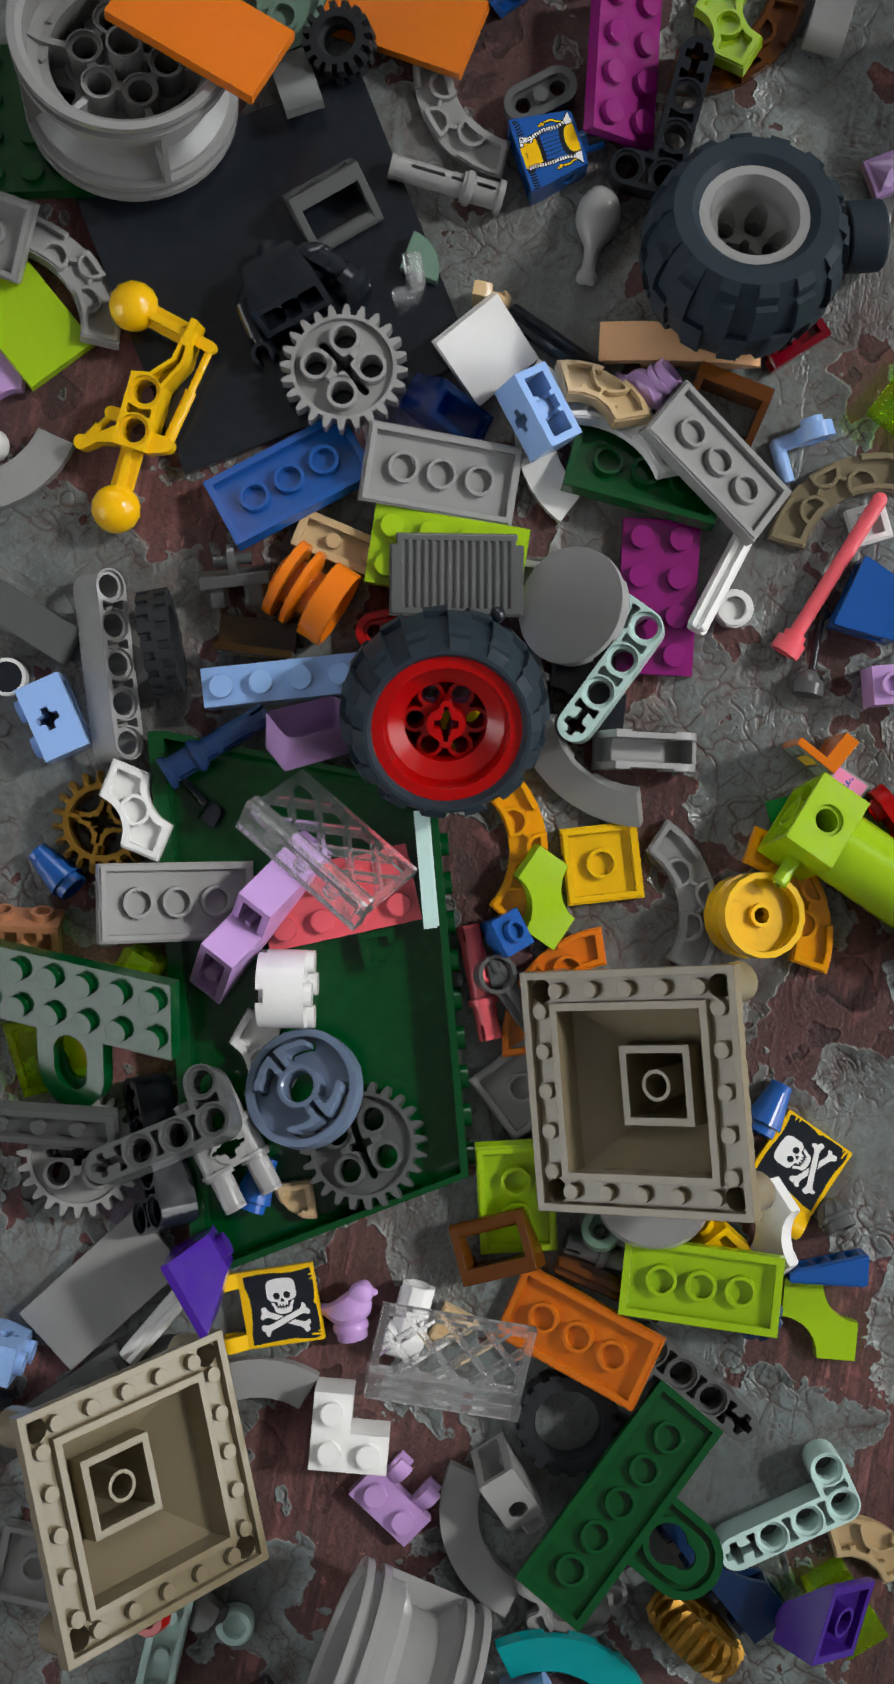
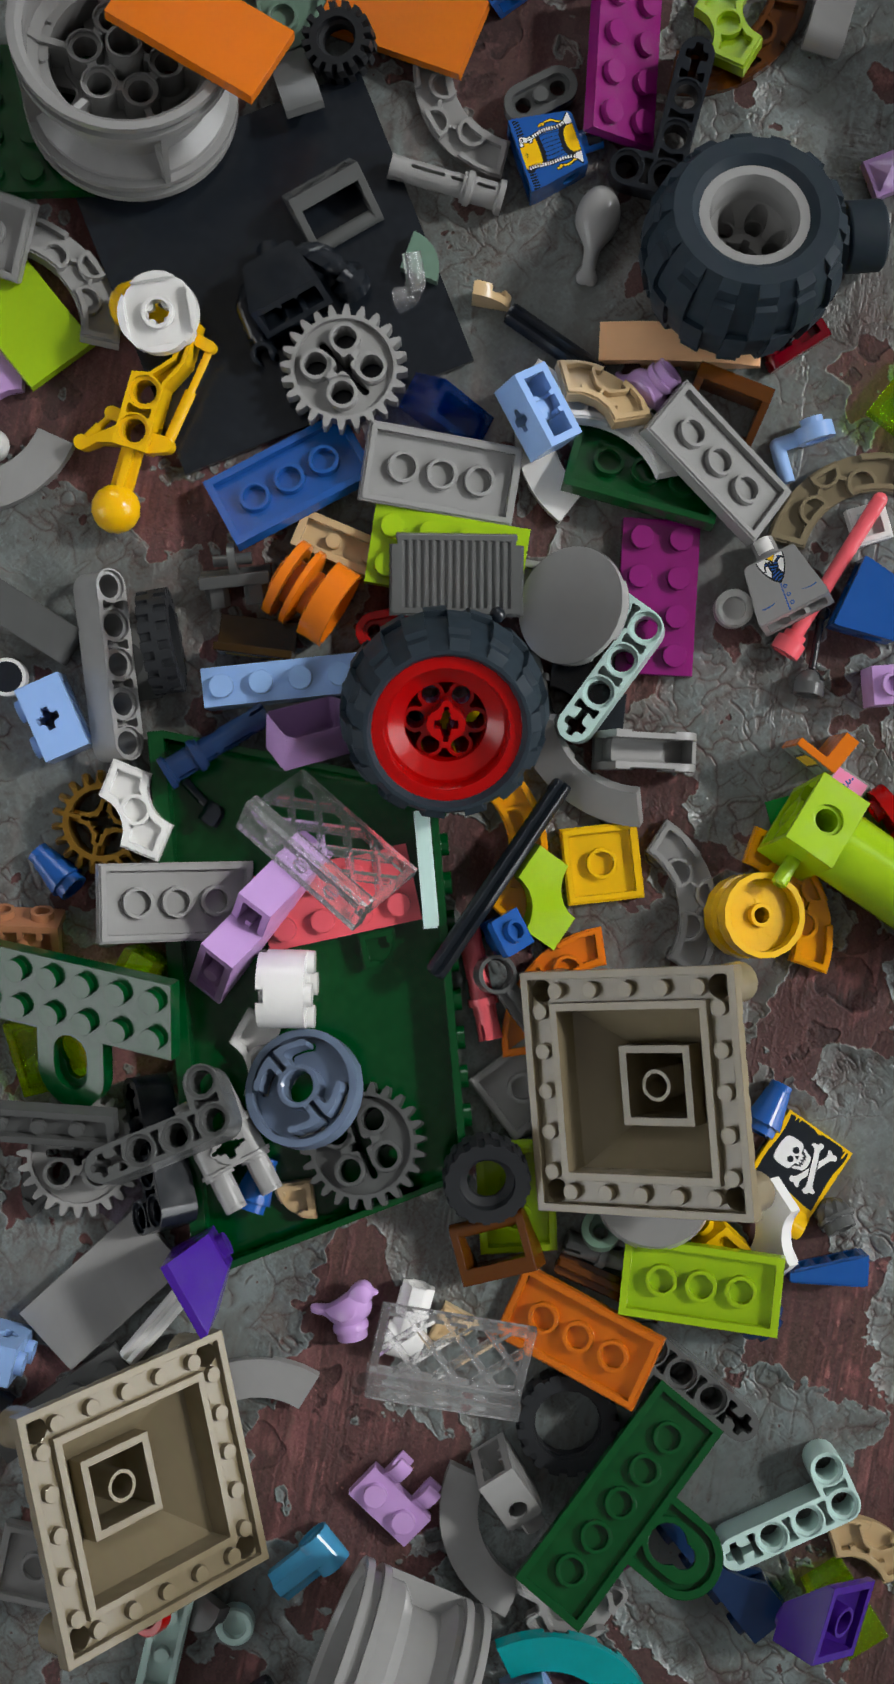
flag [224,1261,326,1355] -> none
white brick [308,1377,391,1476] -> none
white tile [431,292,539,407] -> none
pearl gold gear [646,1589,745,1683] -> none
white axle [687,533,752,635] -> none
lime tile [781,1275,858,1361] -> none
none -> white plate [117,270,200,356]
none -> dark azure piece [268,1522,349,1601]
none -> black axle [426,778,571,979]
none -> black tyre [442,1132,531,1225]
none -> light grey torso [744,535,835,637]

